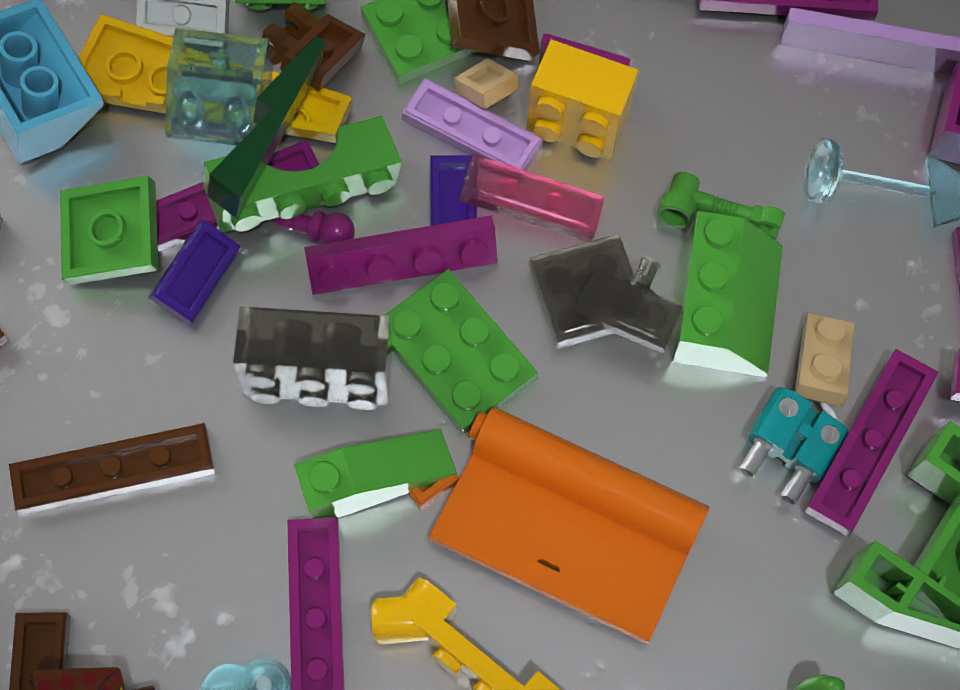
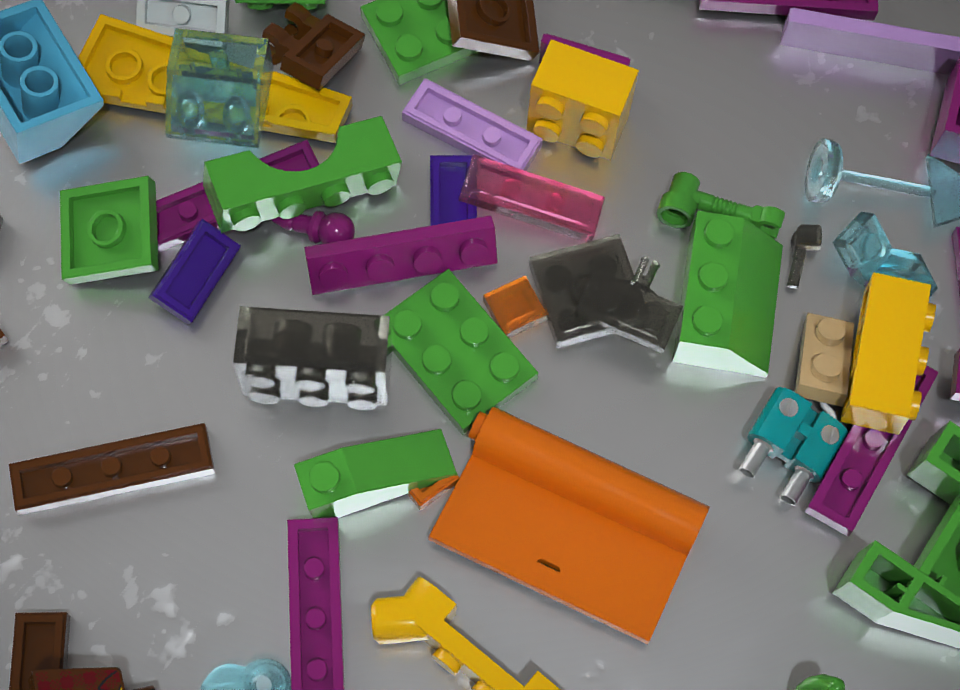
dark green slope [207,36,326,219] -> none
tan plate [454,58,519,109] -> none
none -> clear orange tile [483,276,547,338]
none -> clear smoke hand [787,224,822,289]
none -> clear light blue slope [832,211,938,298]
none -> yellow brick [841,272,936,435]

